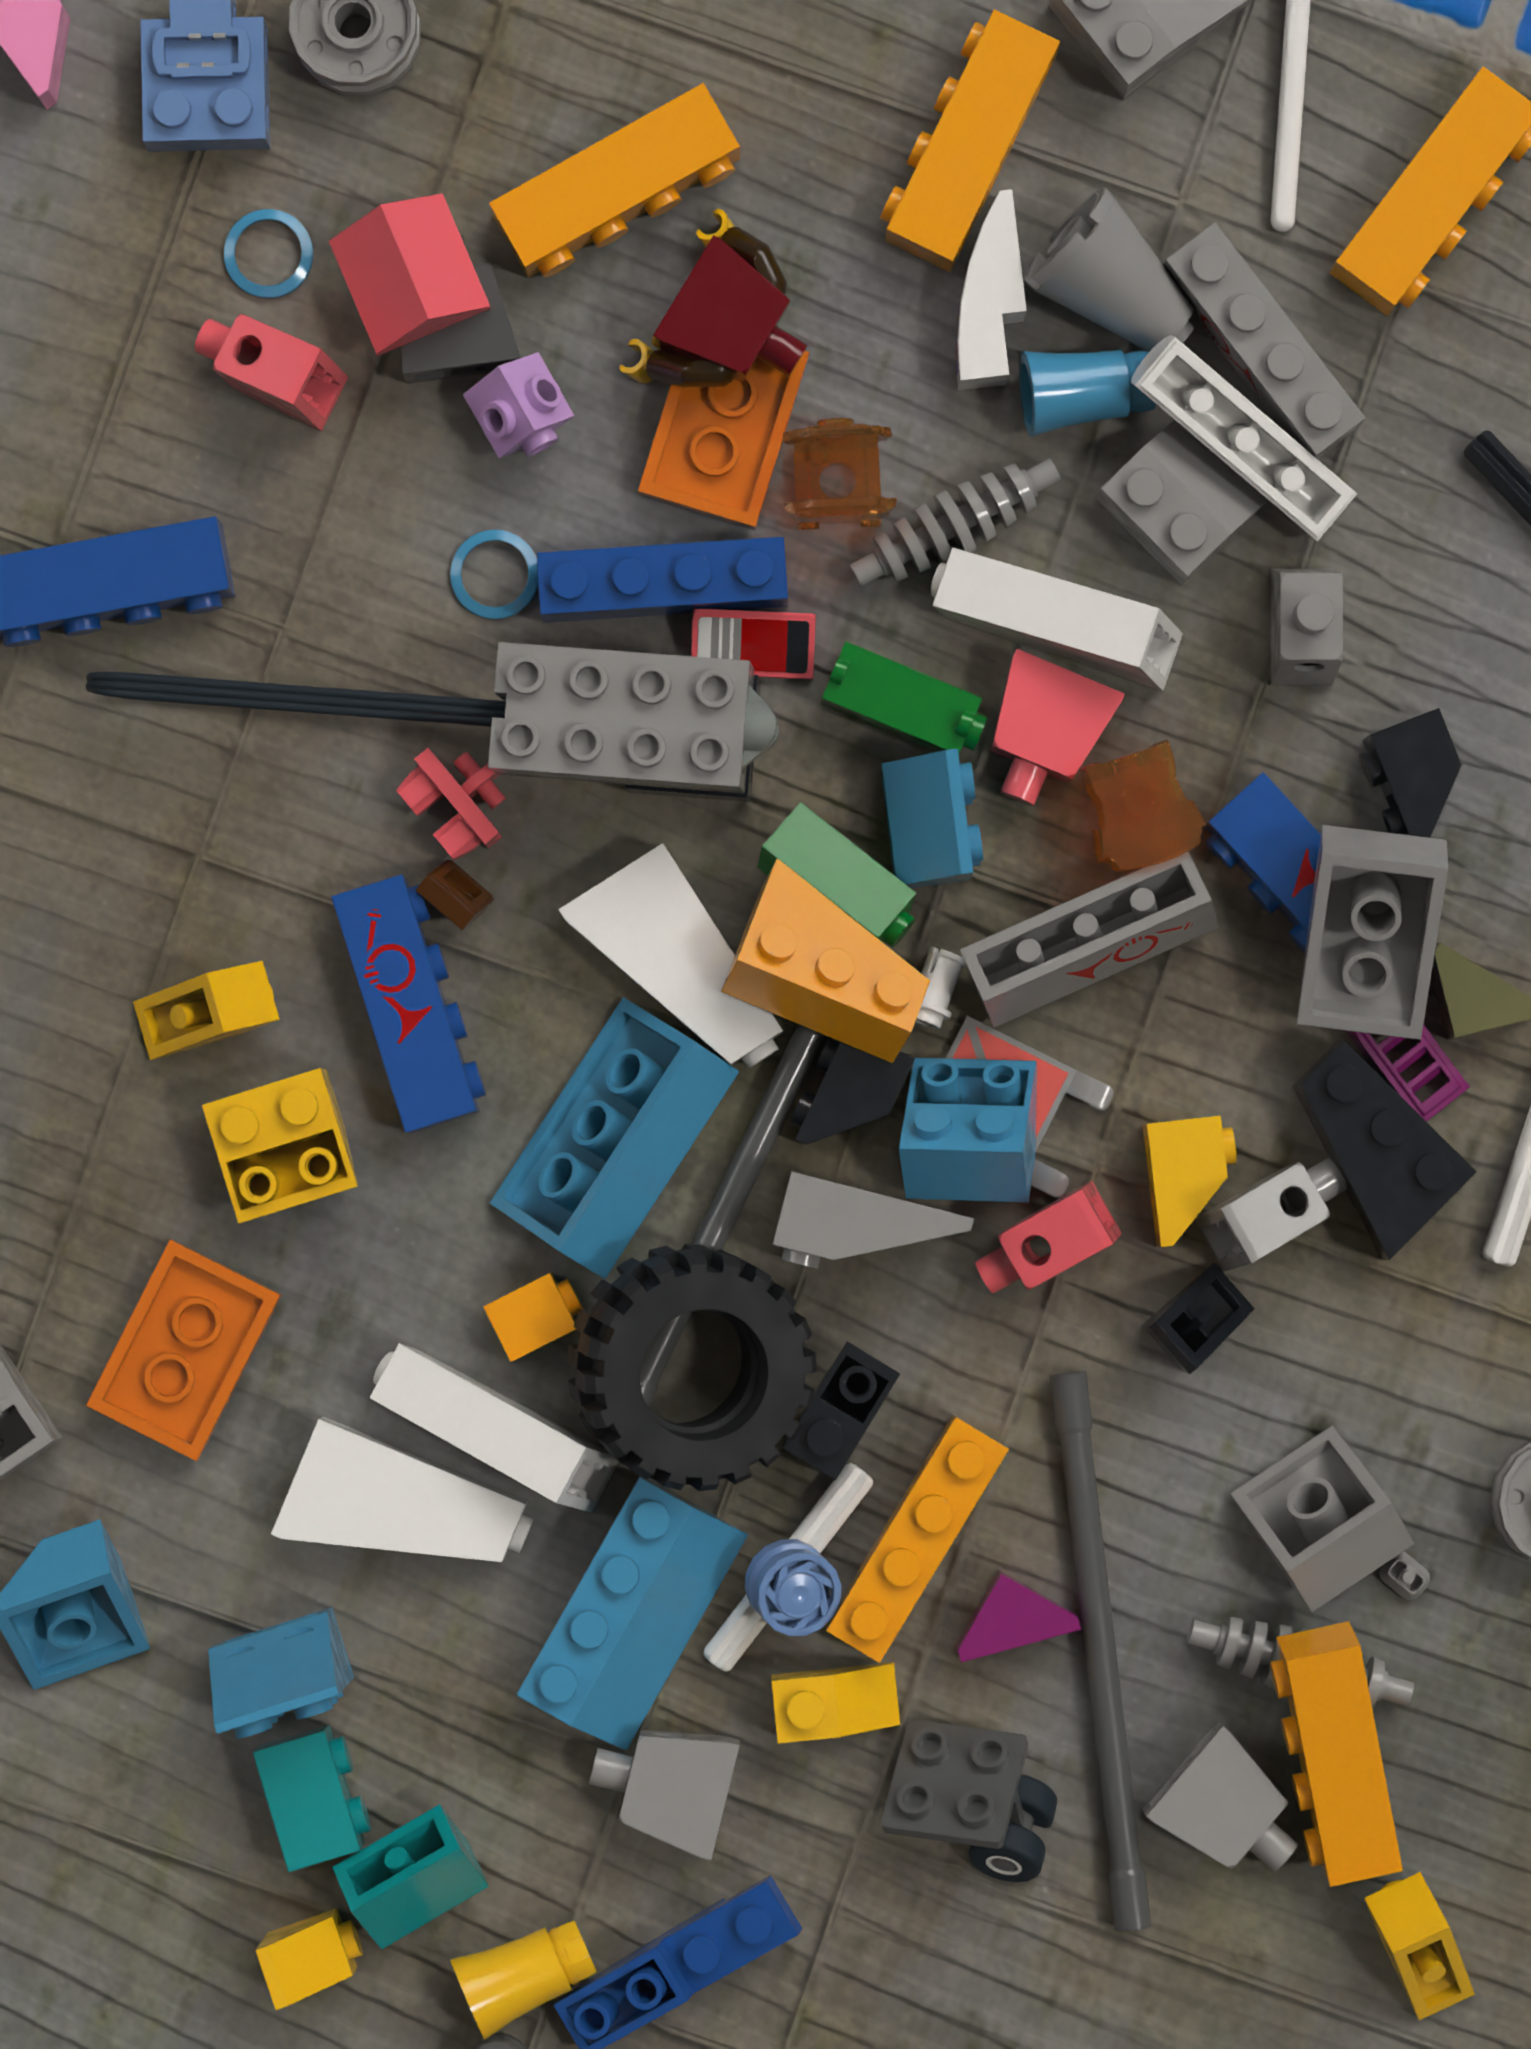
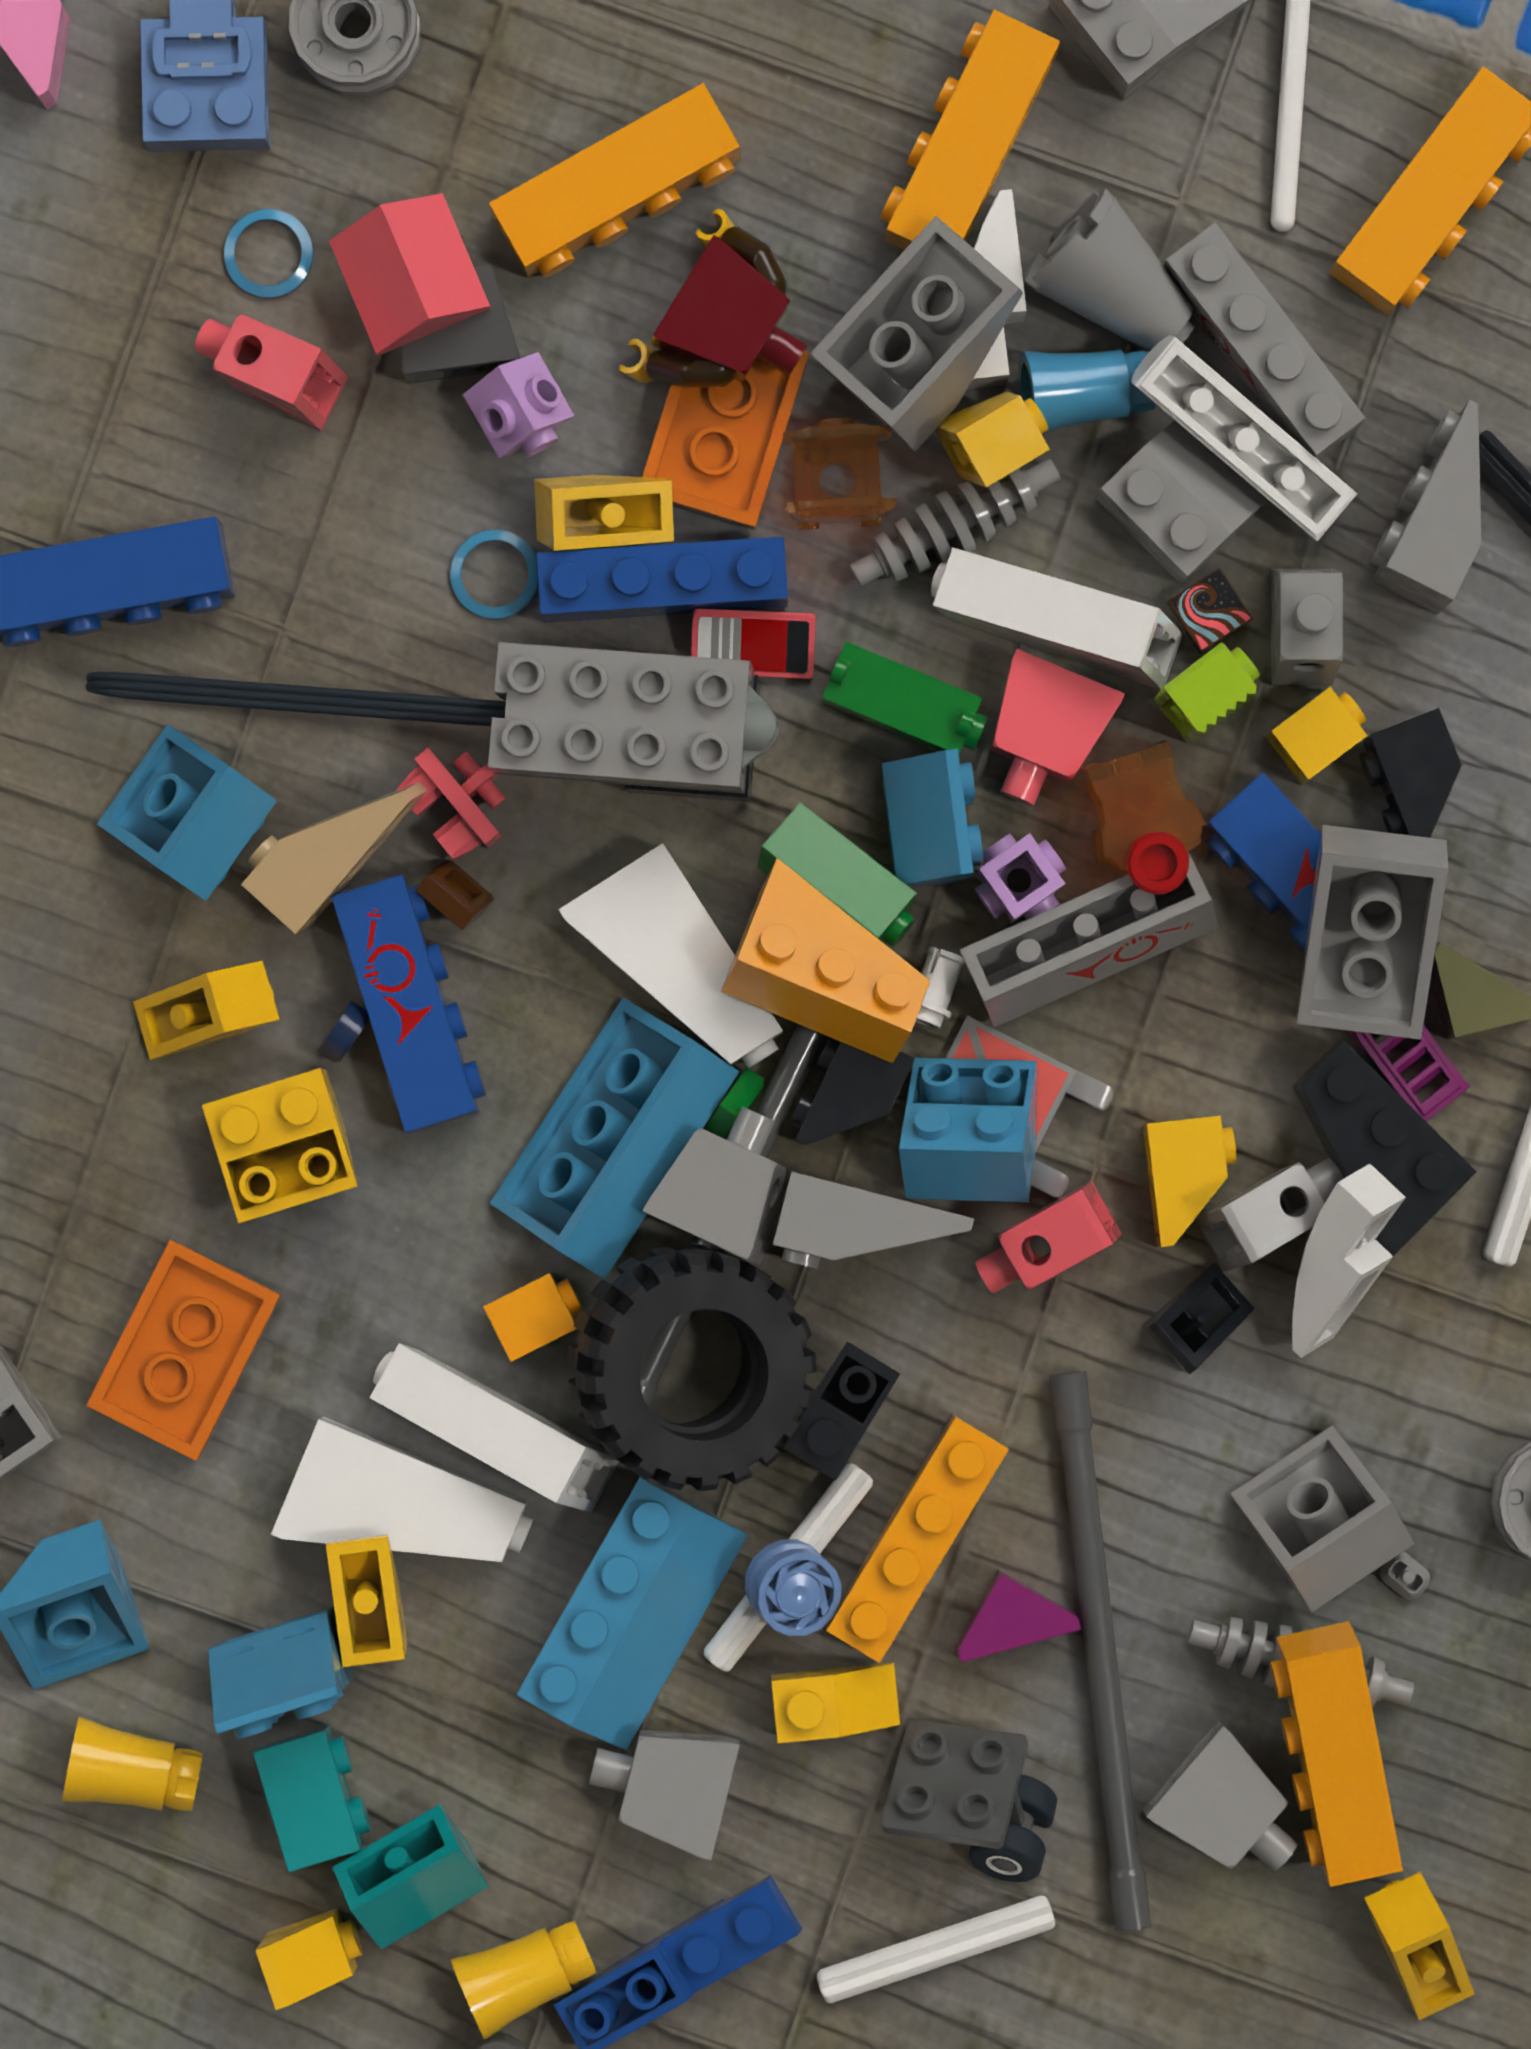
none -> yellow plant [62,1716,203,1811]
none -> dark azure slope [97,724,277,901]
none -> tan slope [241,782,428,935]
none -> dark blue tile [317,1000,369,1063]
none -> yellow slope [326,1534,408,1668]
none -> yellow slope [534,475,674,551]
none -> light grey torso [643,1106,786,1265]
none -> green tile [704,1067,764,1139]
none -> light grey slope [810,216,1023,452]
none -> white axle [817,1895,1055,2003]
none -> yellow slope [934,391,1050,487]
none -> lavender brick [974,833,1066,924]
none -> red tile [1125,831,1189,894]
none -> lime brick [1154,642,1260,744]
none -> tile [1167,568,1253,654]
none -> yellow brick [1265,686,1368,785]
none -> white slope [1292,1164,1406,1358]
none -> light grey slope [1369,400,1481,615]

